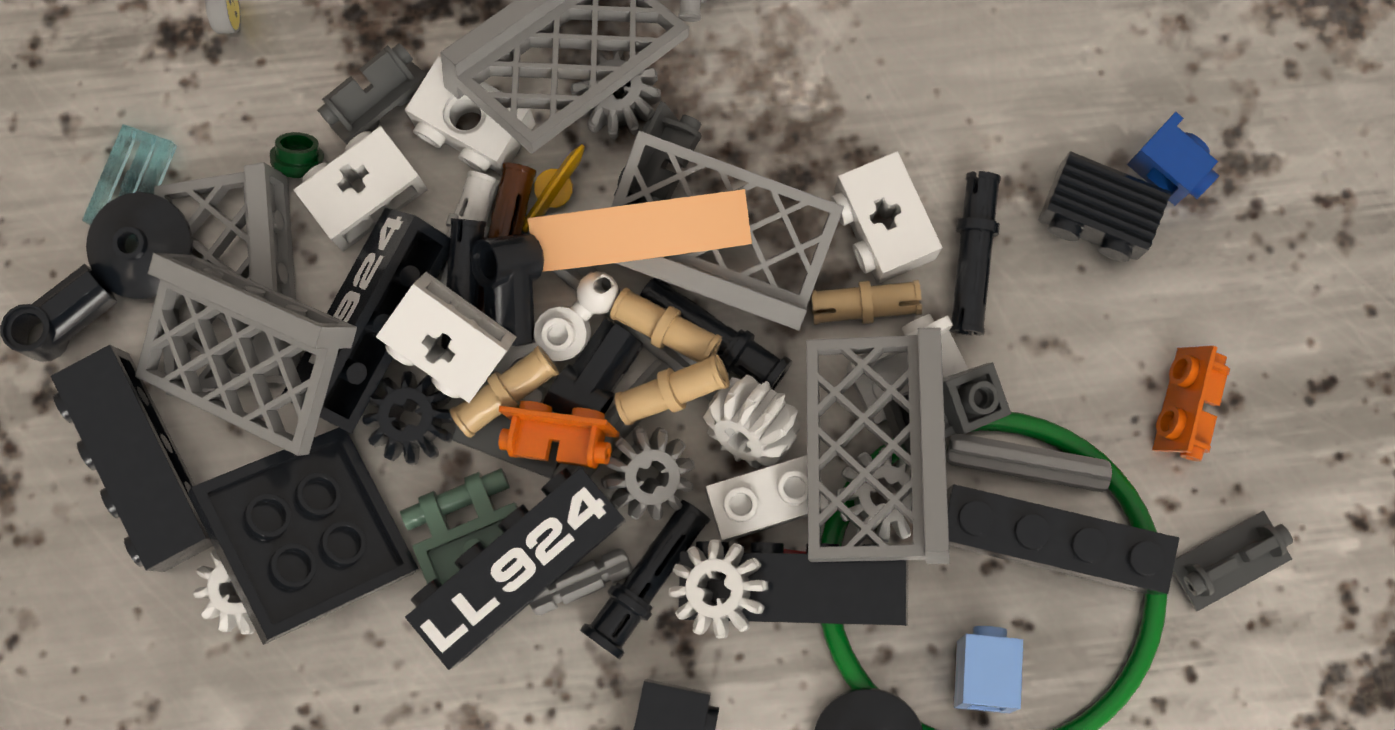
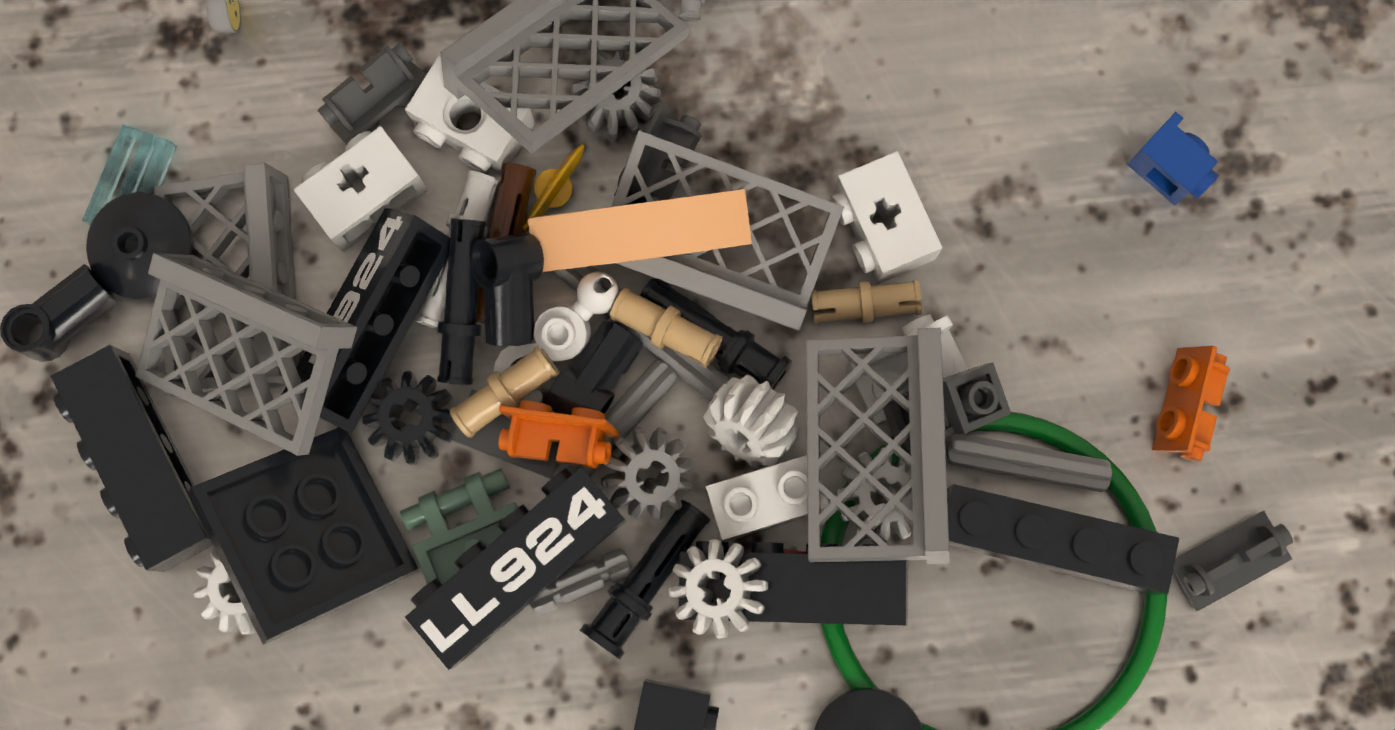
dark green plate [270,132,324,179] -> none
white brick [376,272,517,403] -> none
tan pin [614,354,730,426] -> none
black pin [949,171,1001,336] -> none
light blue brick [954,626,1023,714] -> none
black brick [1038,151,1171,262] -> none

